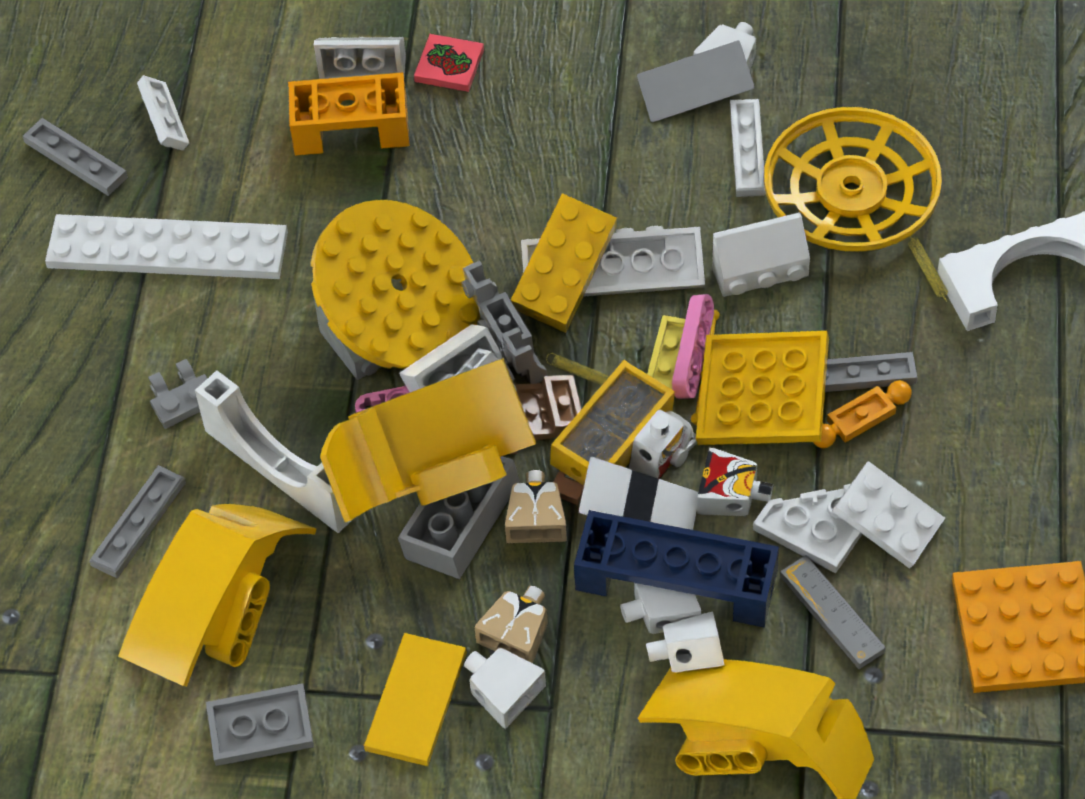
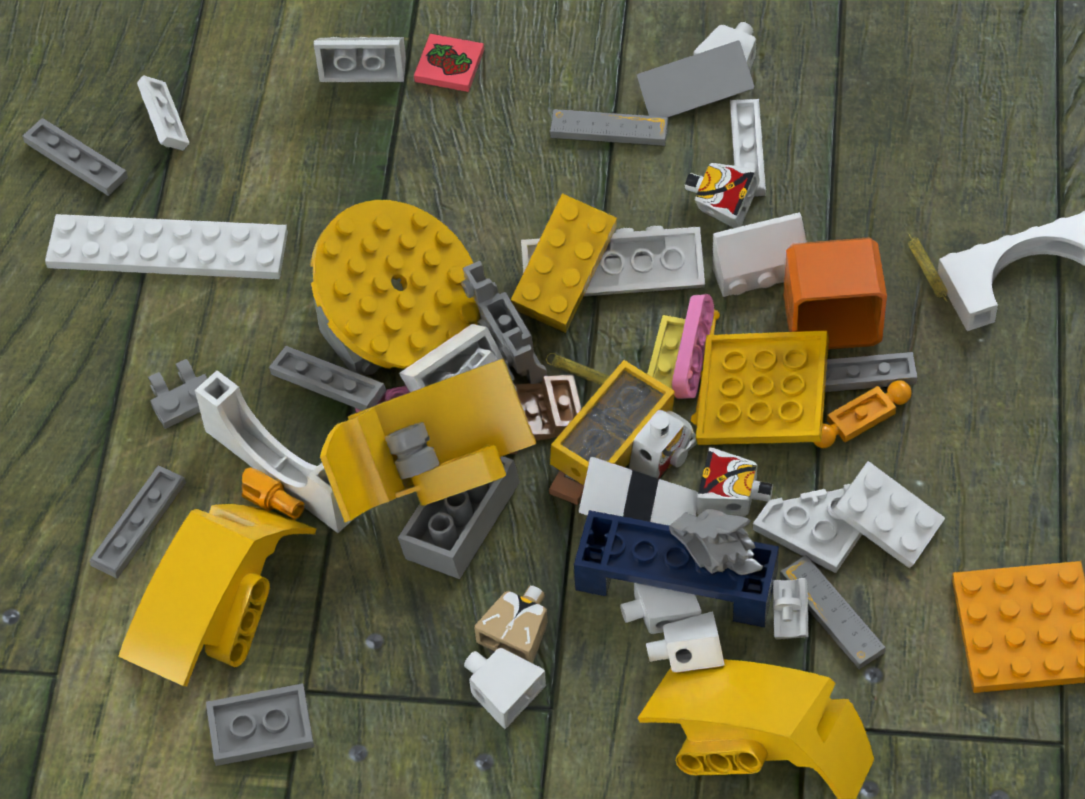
light orange plate [288,72,410,156] -> none
yellow tile [364,633,467,766] -> none
tan torso [505,470,567,543] -> none
yellow dish [764,107,942,251] -> none
none -> light orange arm [242,467,305,520]
none -> light grey plate [269,346,386,410]
none -> light grey wheel [385,422,440,479]
none -> light grey tile [550,109,668,146]
none -> light grey piece [669,509,763,575]
none -> torso [685,163,760,228]
none -> white hips [773,578,808,640]
none -> orange plate [783,237,887,349]

